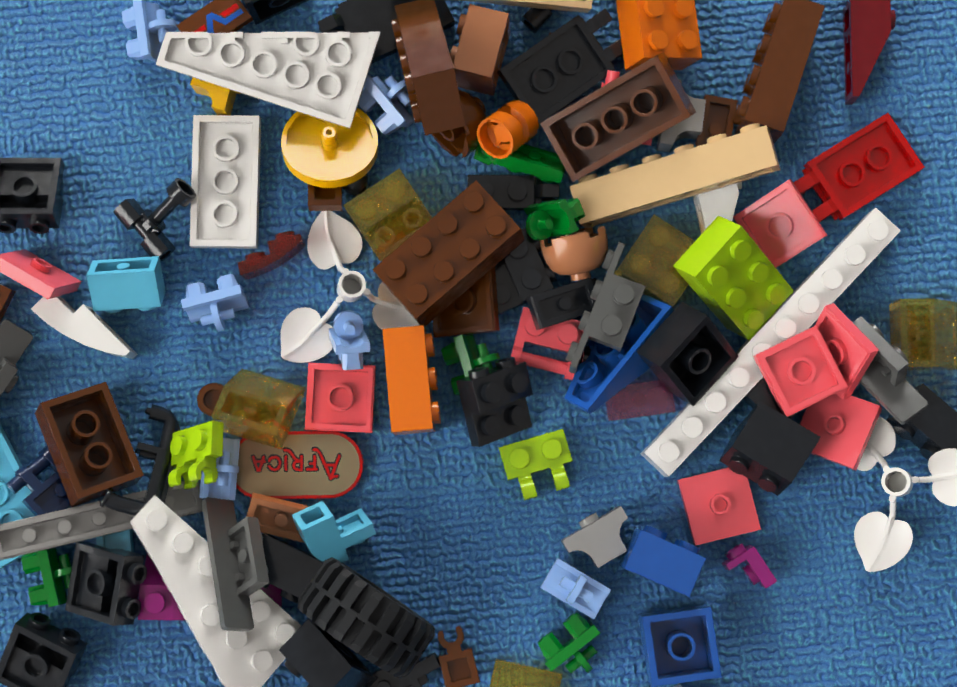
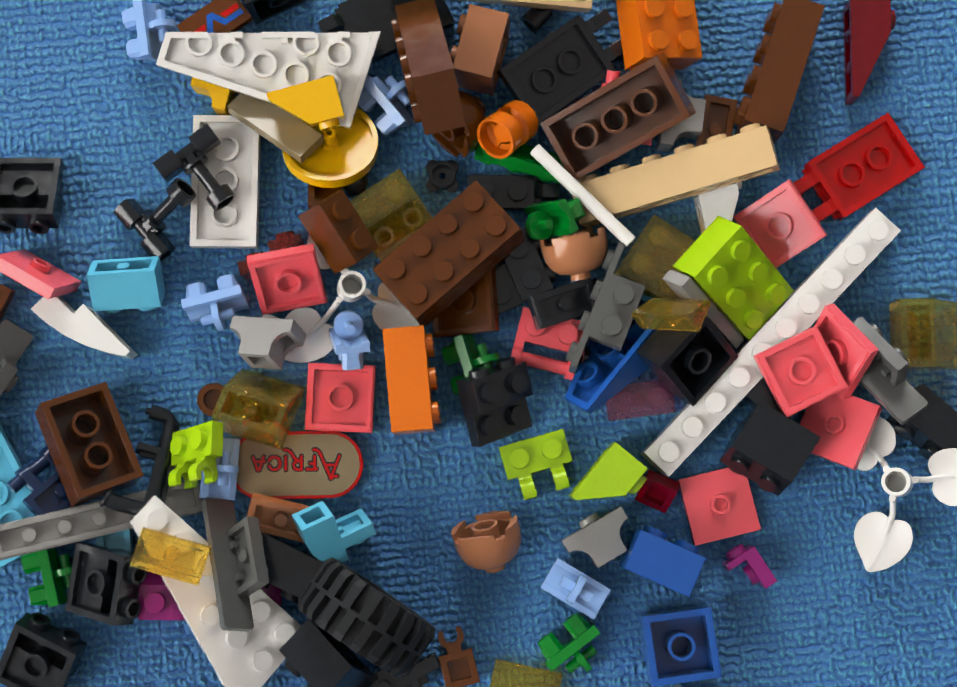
none -> clear yellow slope [130,527,211,585]
none -> black bar [153,124,236,211]
none -> dark tan tile [227,93,324,164]
none -> light grey brick [230,314,306,370]
none -> coral plate [247,243,328,315]
none -> yellow slope [267,75,345,131]
none -> reddish brown brick [298,189,378,274]
none -> black plate [426,160,459,193]
none -> nougat cylinder [451,511,521,573]
none -> white bar [530,144,636,247]
none -> lime slope [568,442,648,500]
none -> clear yellow slope [631,298,711,332]
none -> dark red tile [634,469,680,513]
none -> light grey tile [662,270,744,349]

